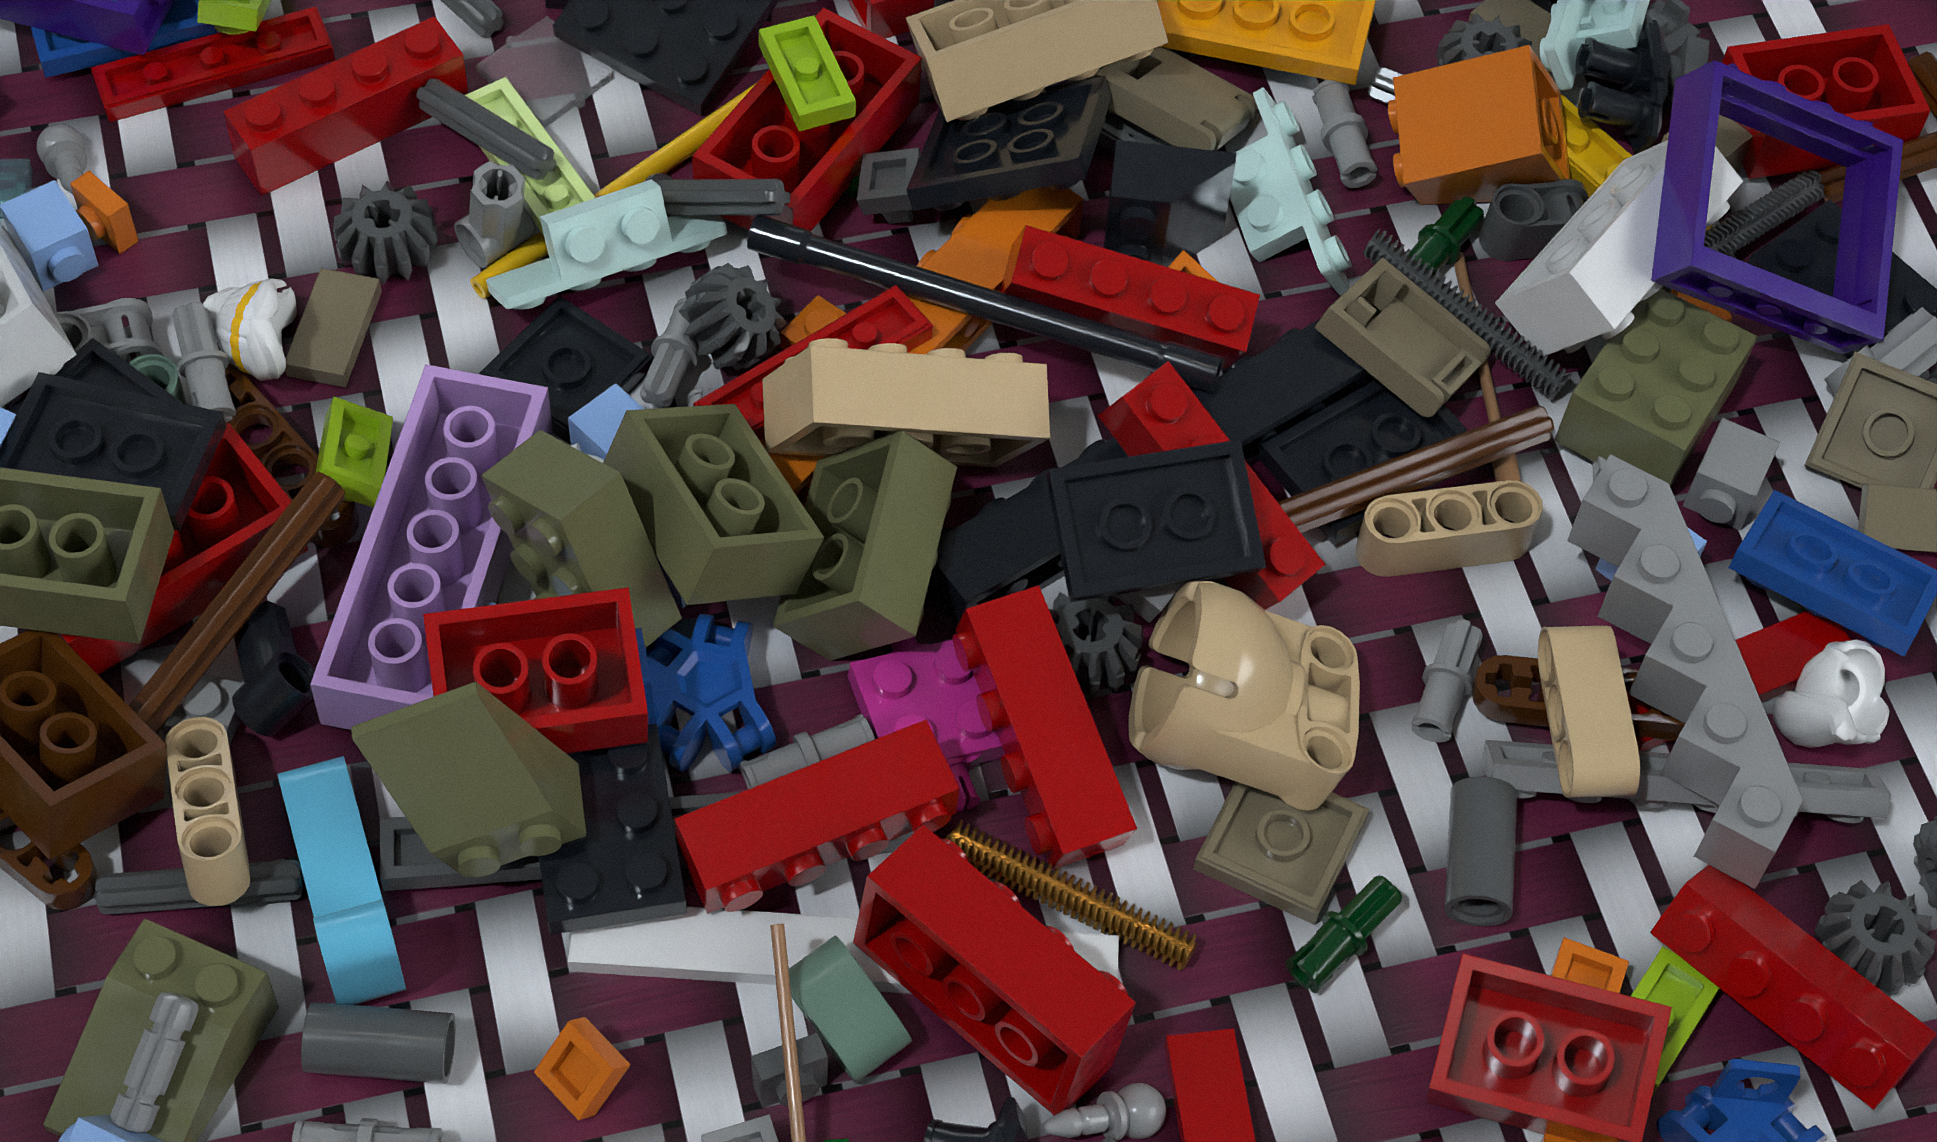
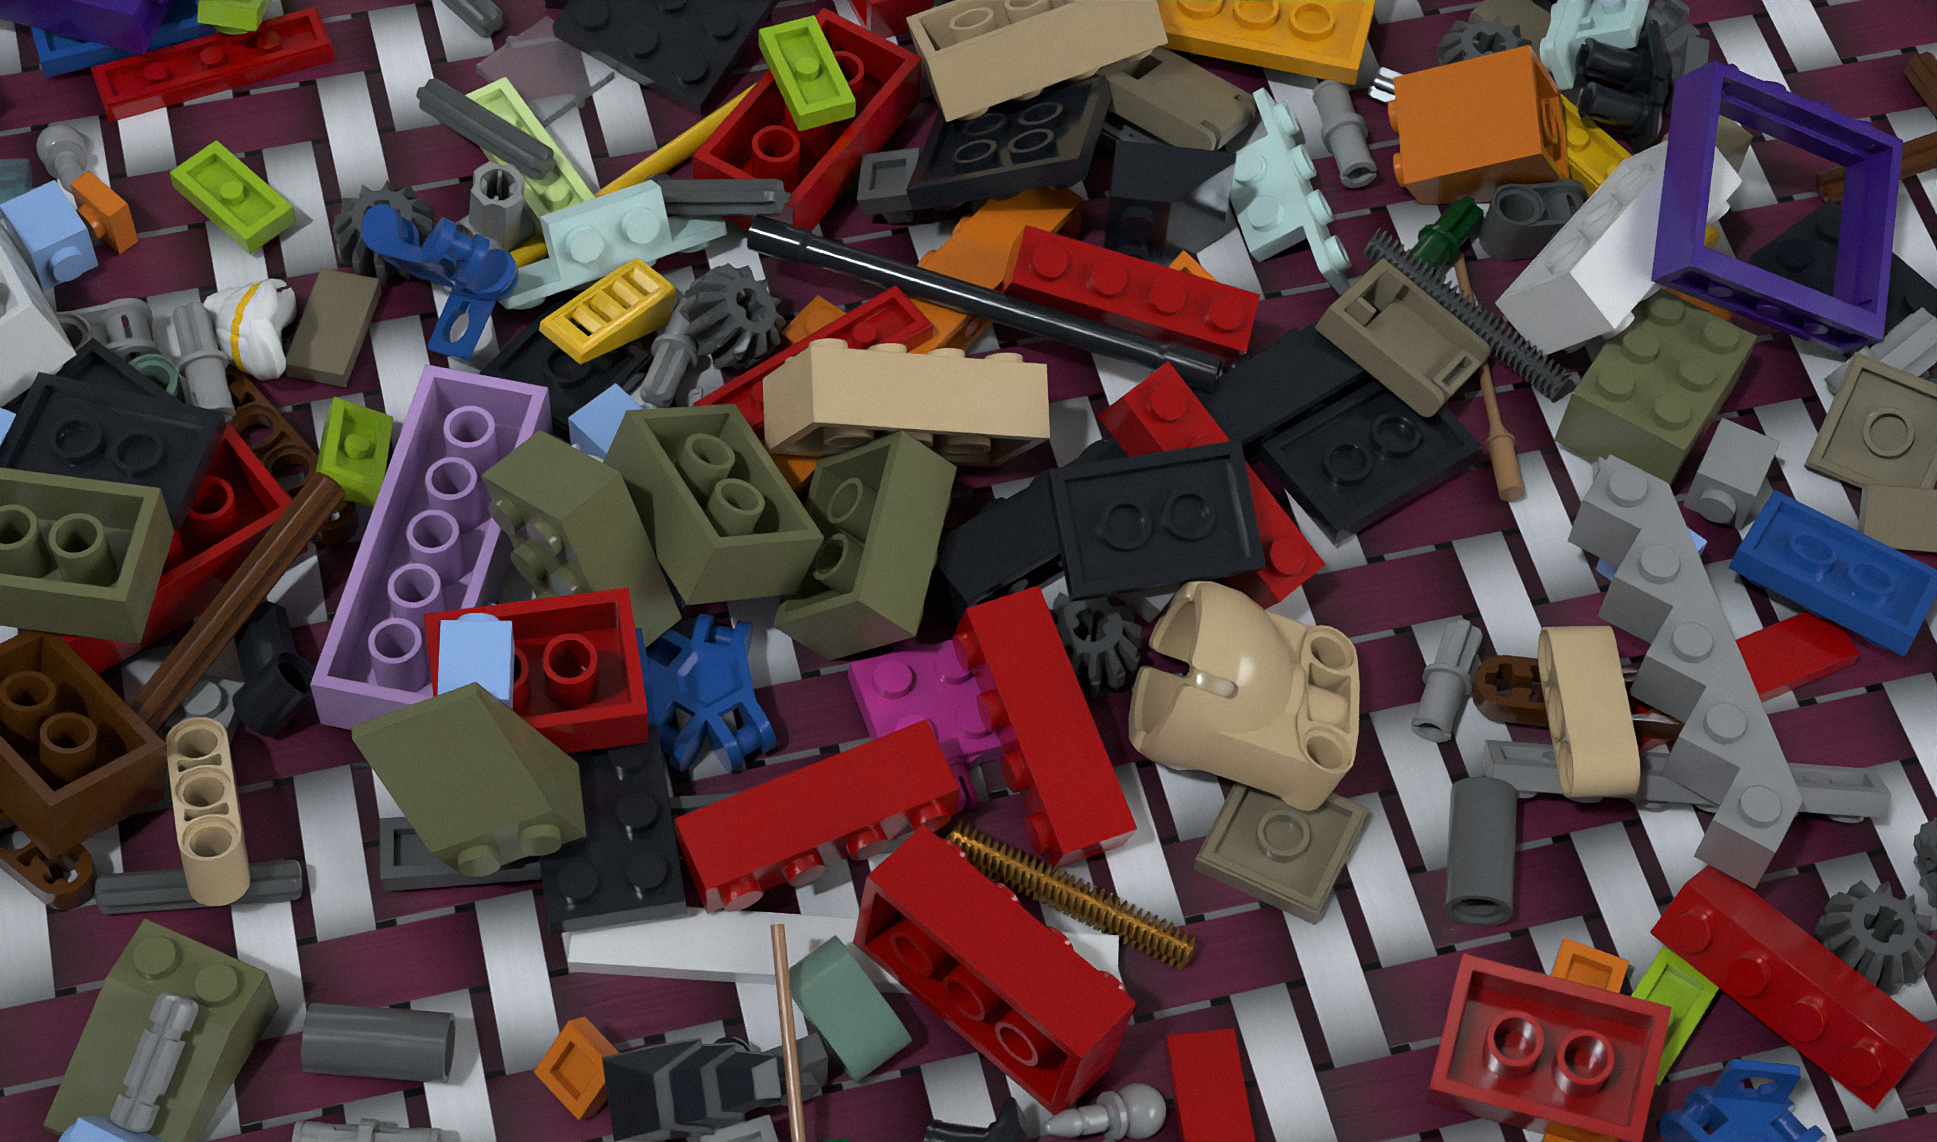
red brick [223,16,469,196] -> none
medium azure beam [277,756,406,1005] -> none
light grey pin [739,714,875,789] -> none
reddish brown axle [1278,406,1554,533] -> none
dark green axle [1285,875,1402,993] -> none
tan beam [1355,480,1543,577] -> none
dark grey axle [1661,170,1826,293] -> none
red brick [1722,24,1931,179] -> none
white hair [1772,639,1890,748] -> none
none -> lime plate [169,140,297,255]
none -> blue piece [361,204,519,361]
none -> light blue brick [437,613,515,711]
none -> yellow slope [539,258,676,365]
none -> black connector [602,1036,782,1142]

